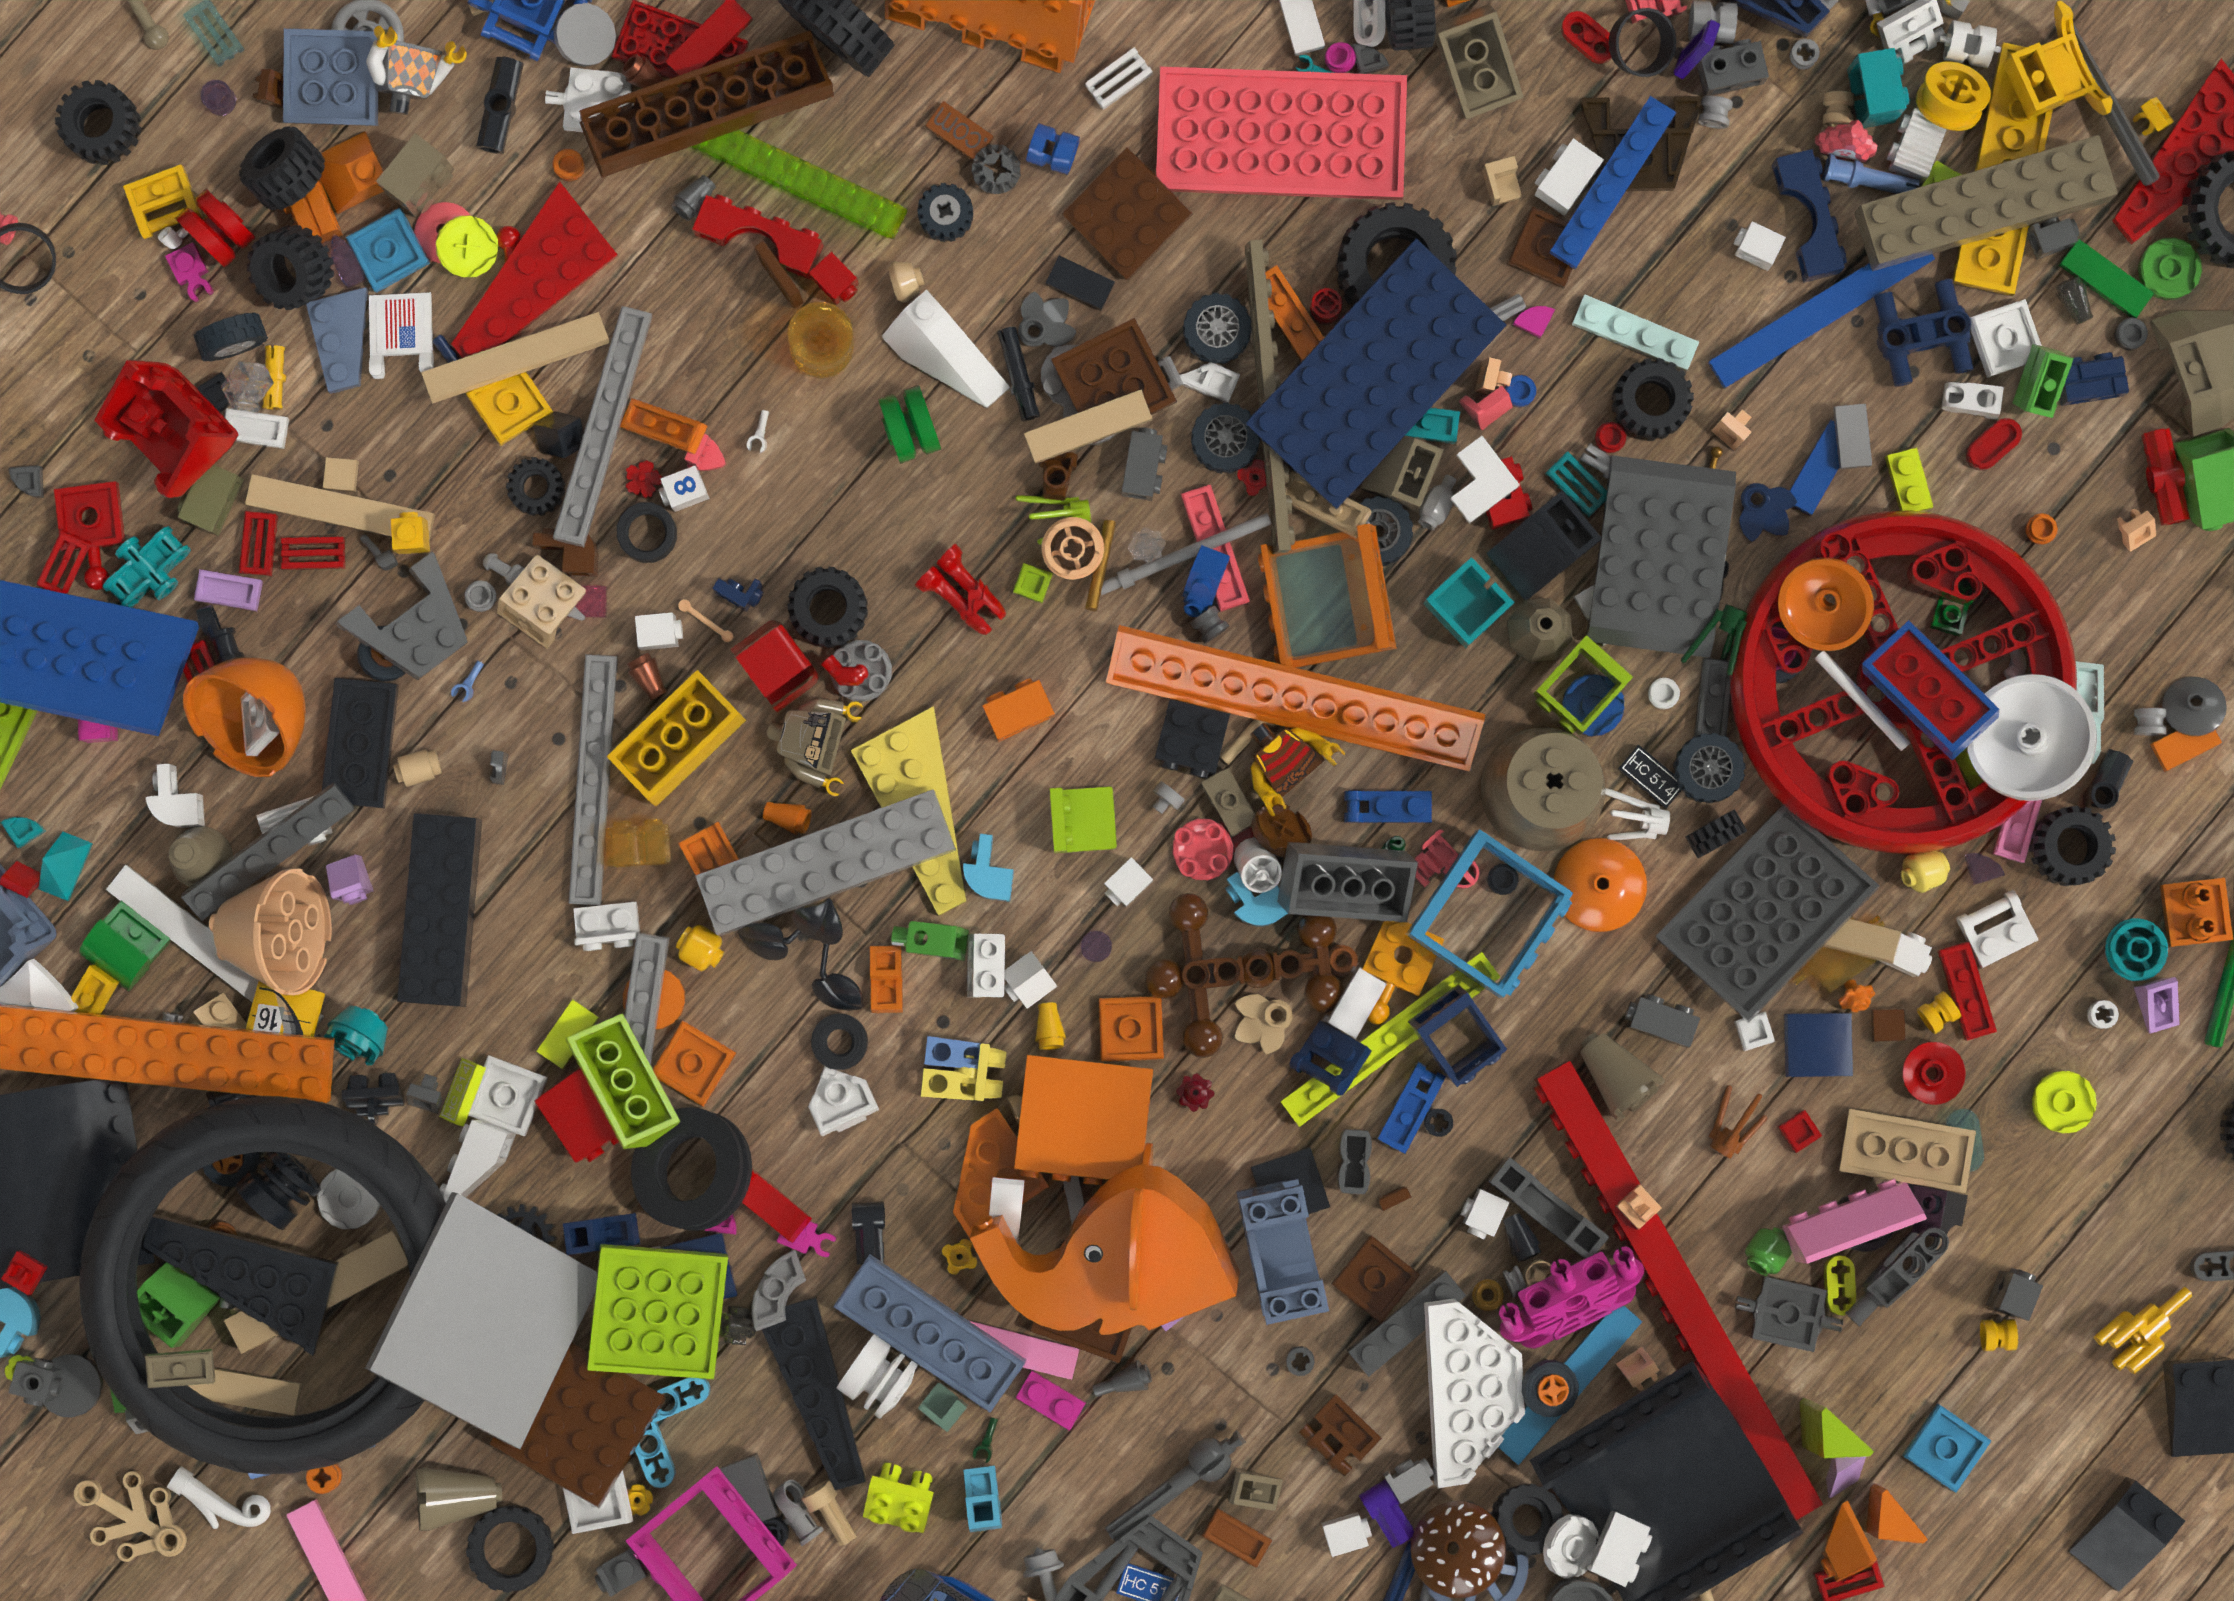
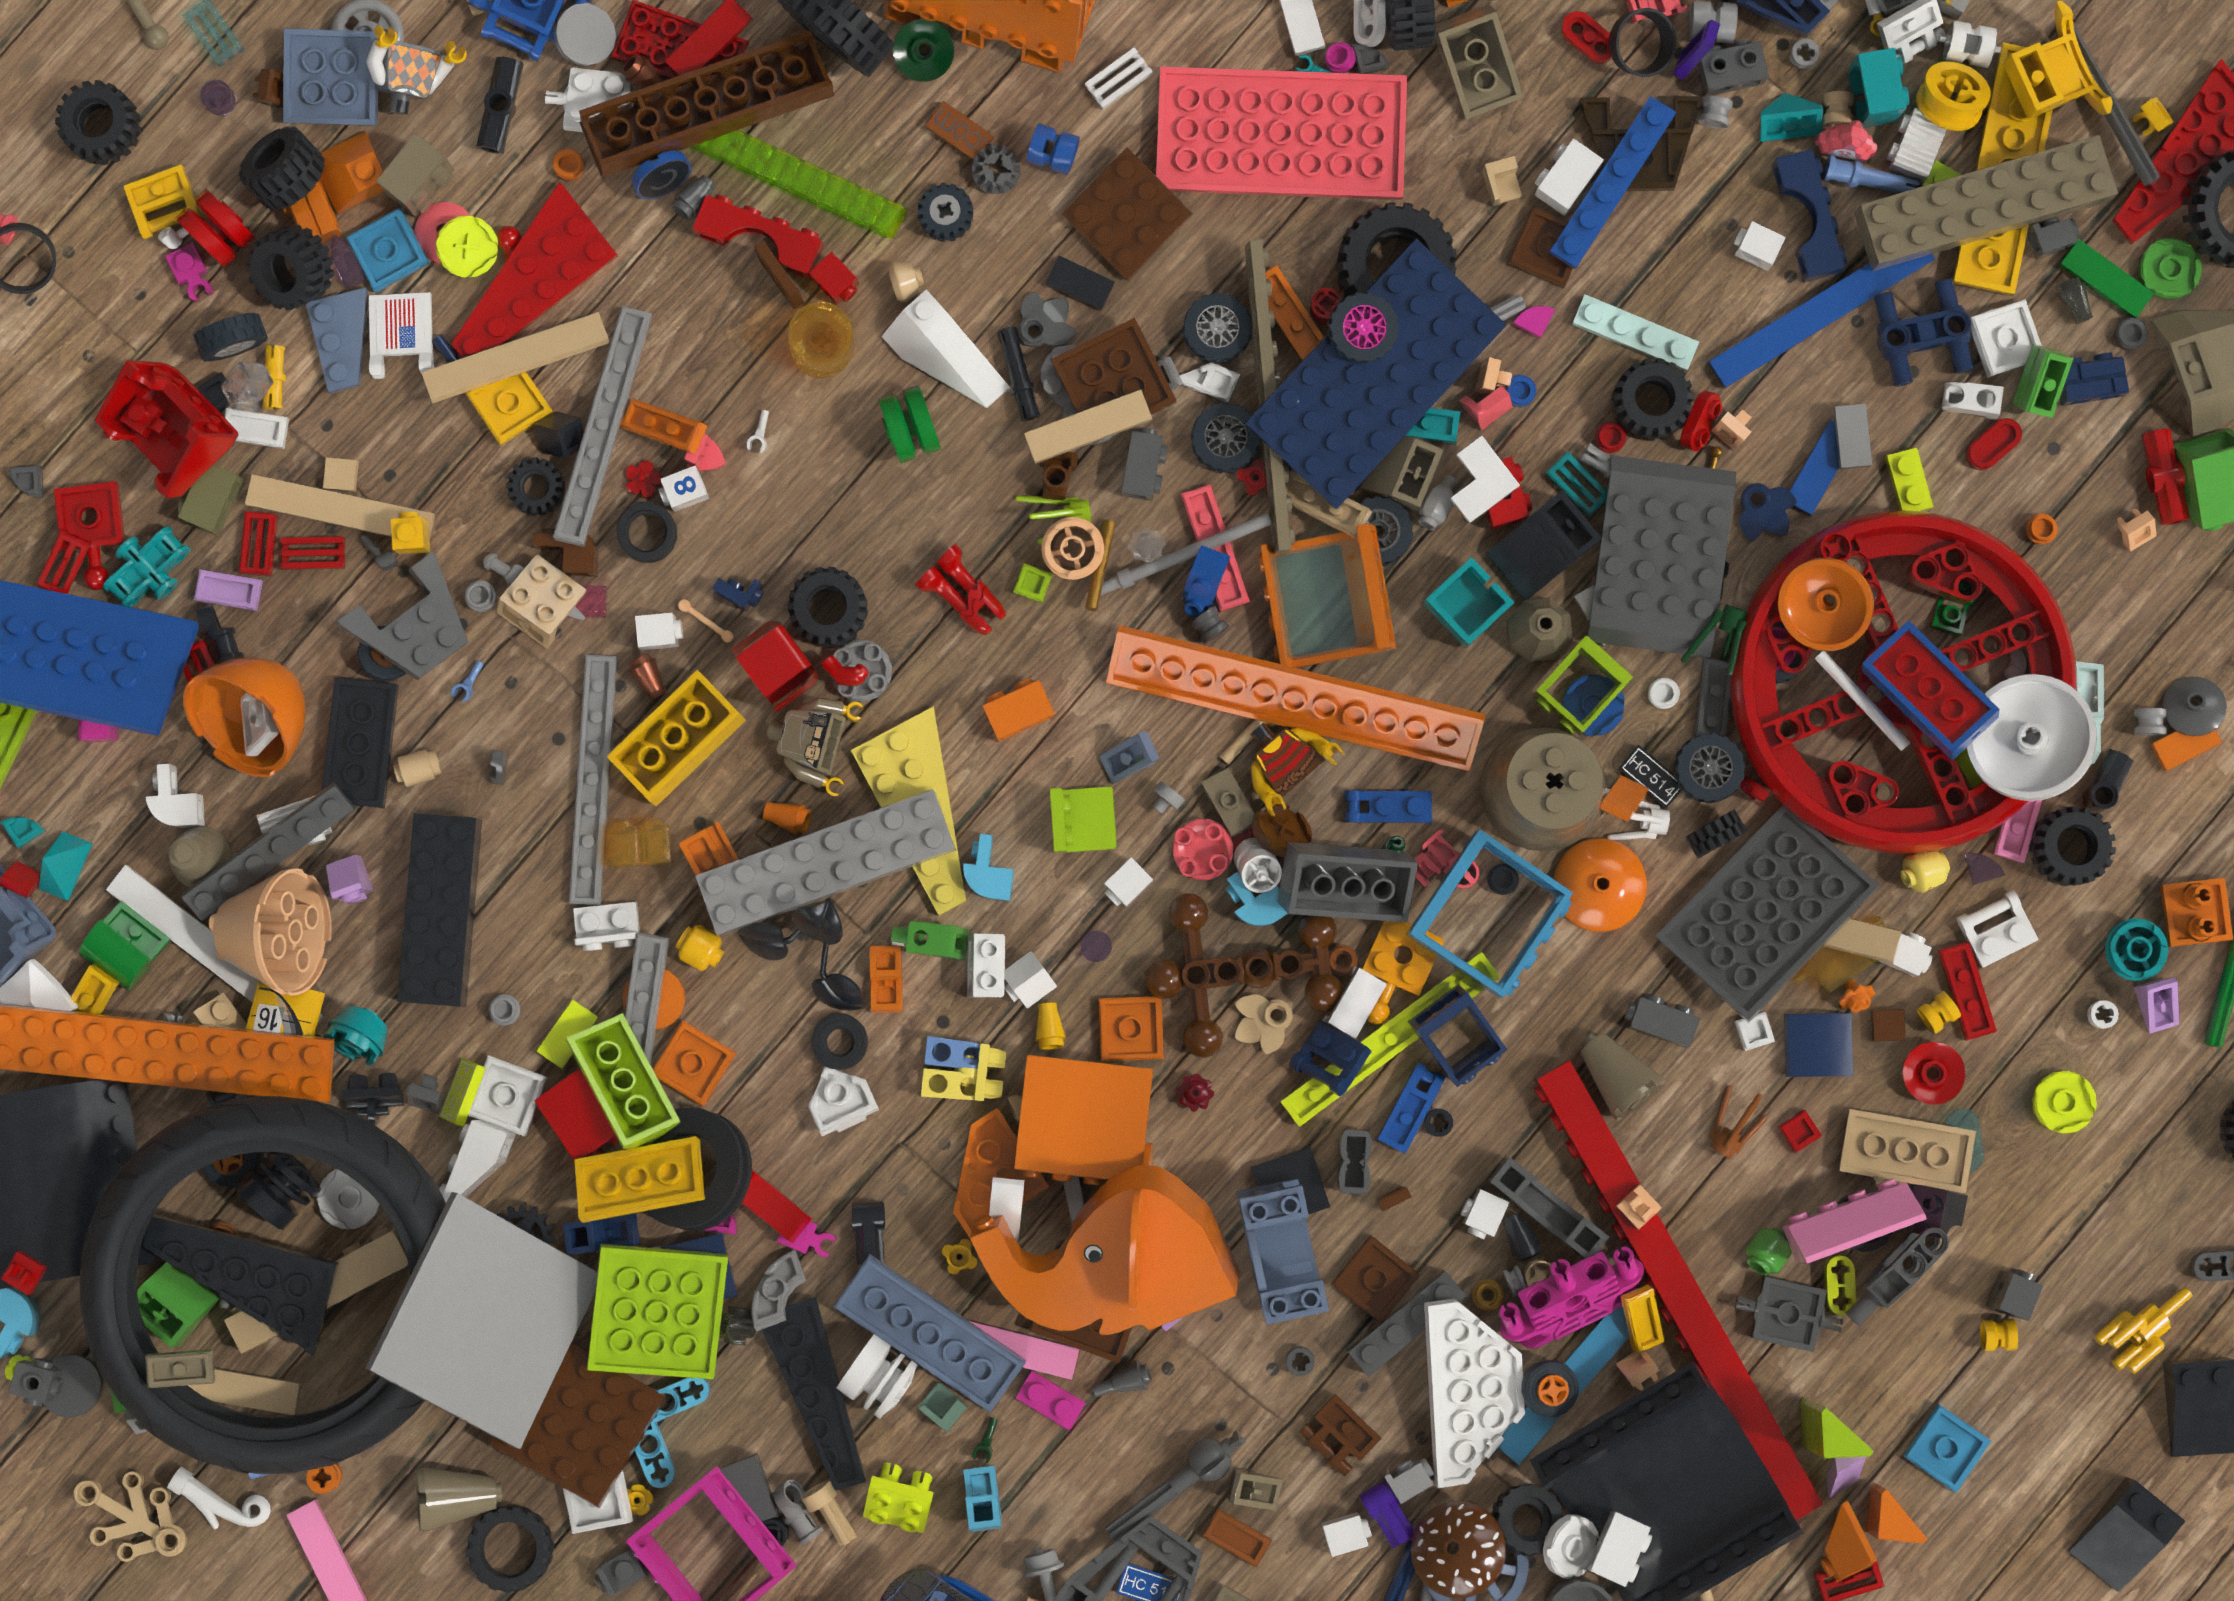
black plate [1154,699,1230,779] -> none
none -> light grey plate [489,994,521,1026]
none -> yellow plate [574,1136,705,1223]
none -> tile [632,150,691,200]
none -> dark green dish [893,19,955,82]
none -> sand blue slope [1099,731,1160,784]
none -> black wheel [1327,292,1399,363]
none -> orange tile [1600,775,1649,822]
none -> yellow tile [1621,1285,1664,1354]
none -> red plate [1680,390,1722,452]
none -> red tile [1739,775,1770,803]
none -> teal slope [1760,93,1823,142]

